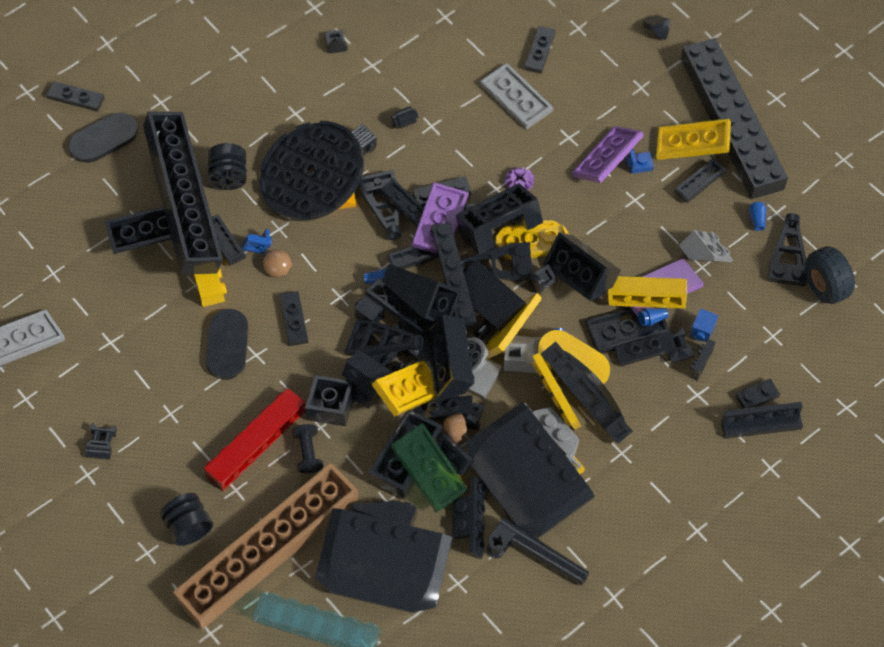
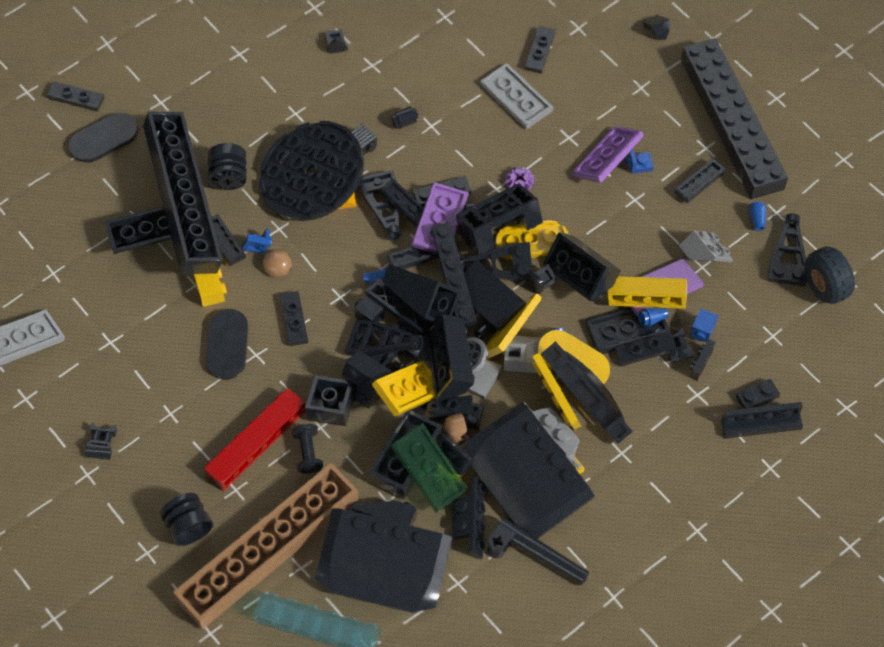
yellow tile [656,119,731,160] -> none

